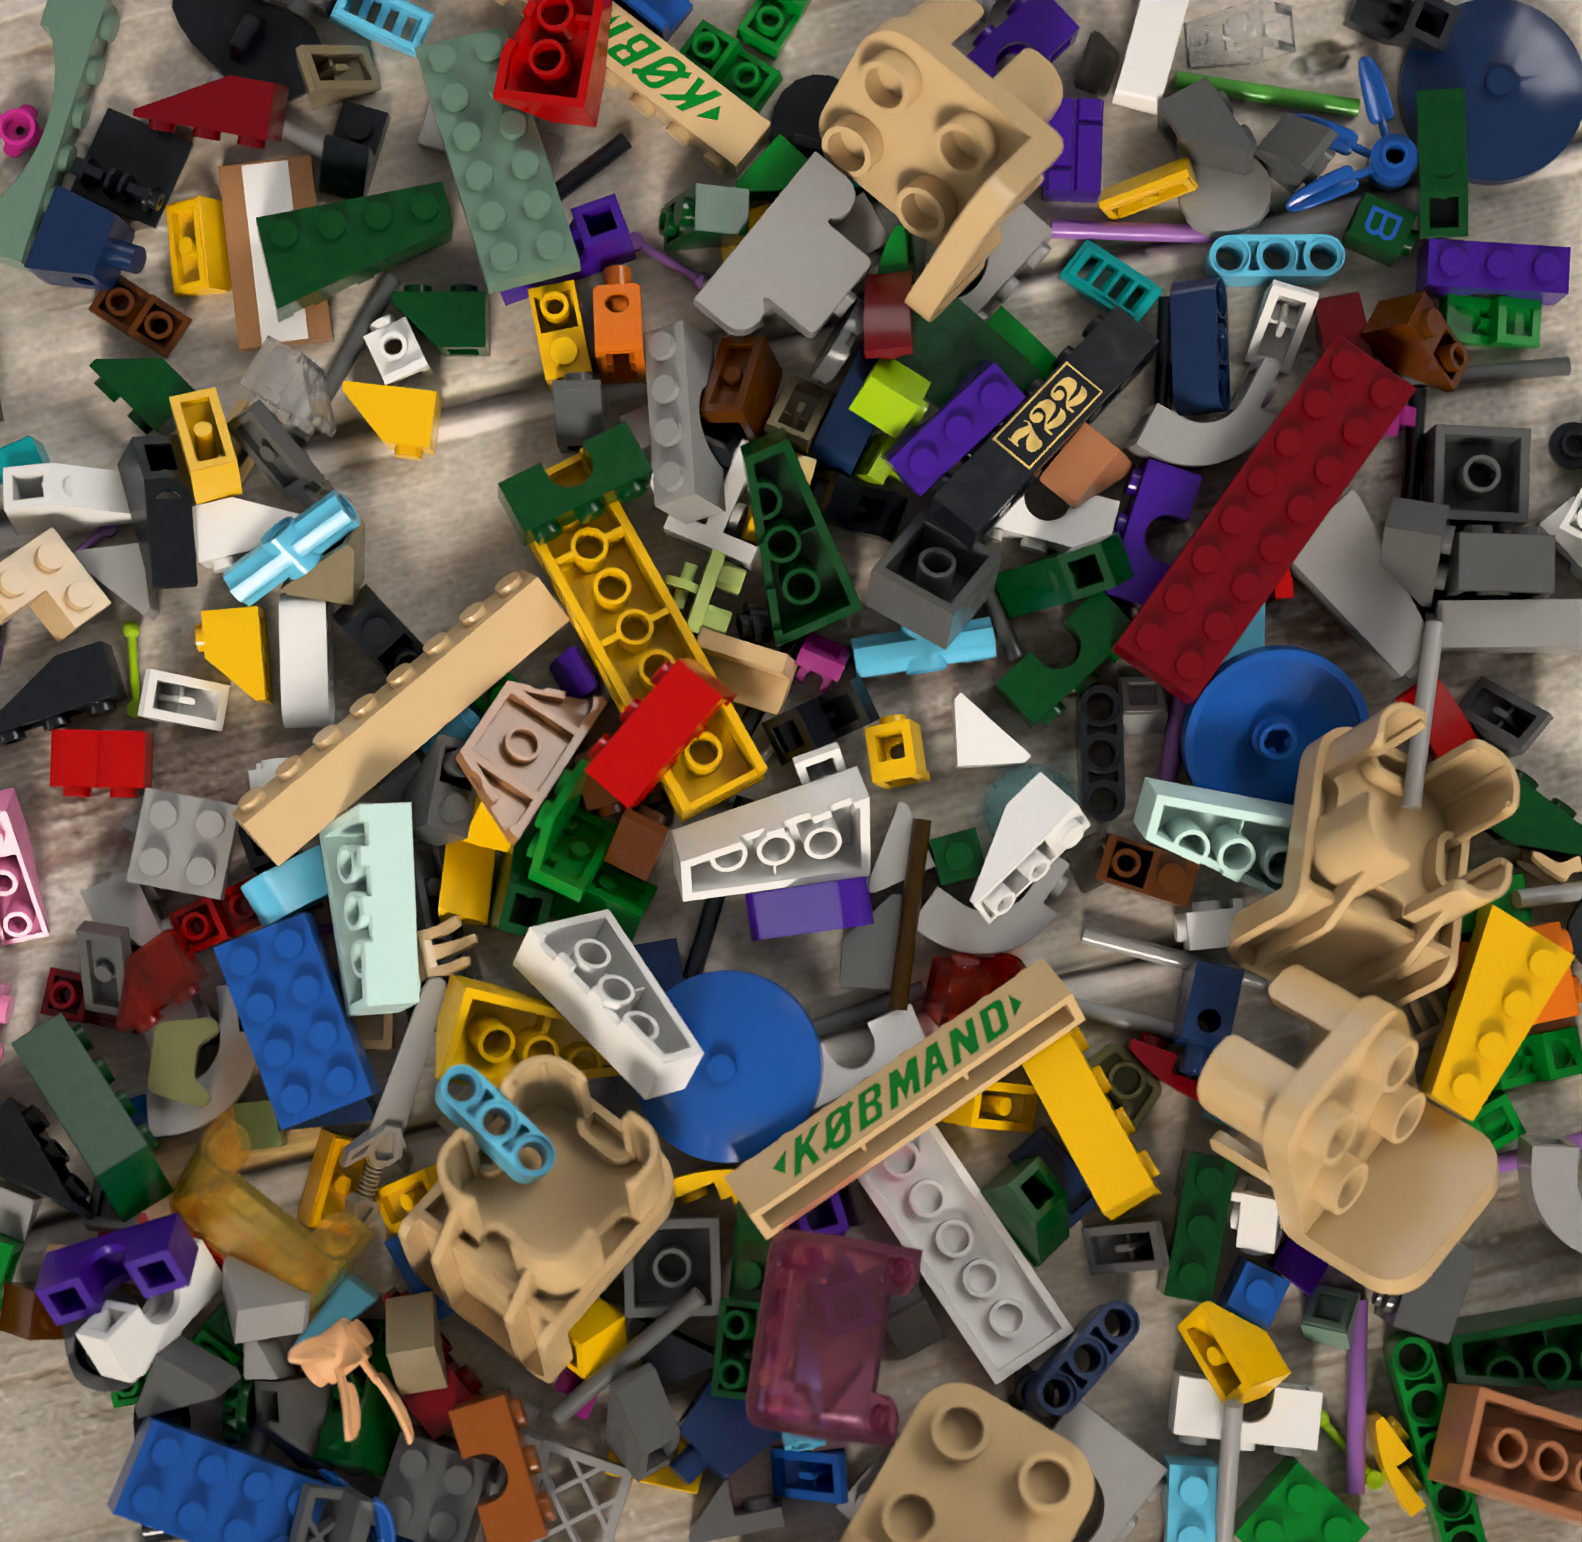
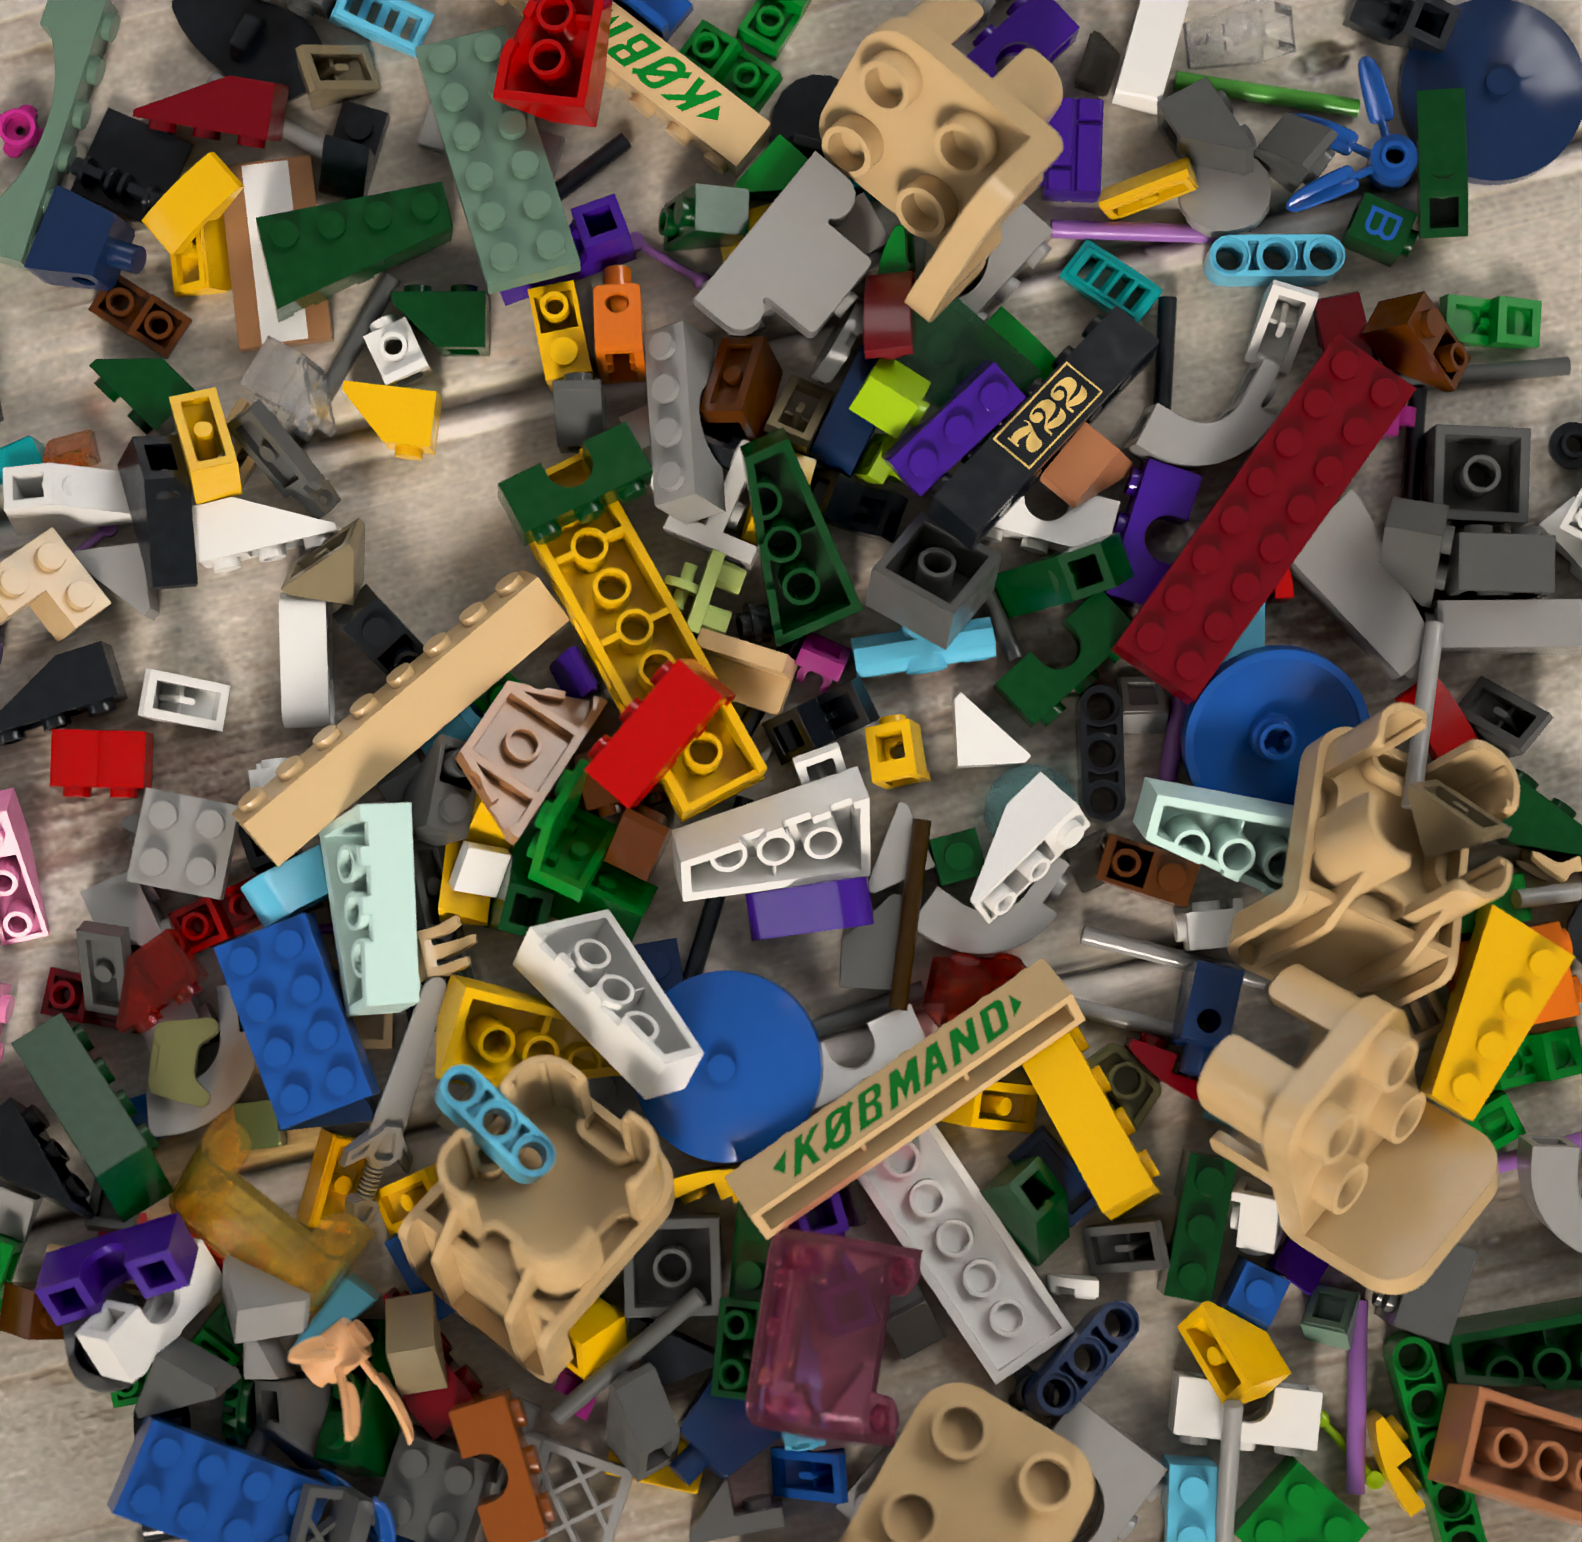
lime hinge [122,620,142,718] -> none
yellow slope [195,606,274,705] -> none
medium azure piece [223,489,361,606] -> none
dark blue beam [1170,277,1230,416] -> none
dark purple arch [1415,238,1571,306] -> none
none -> clear orange slope [43,430,101,467]
none -> yellow slope [141,152,245,255]
none -> white tile [448,841,512,898]
none -> white tile [1047,1273,1099,1300]
none -> dark tan slope [1407,779,1512,858]

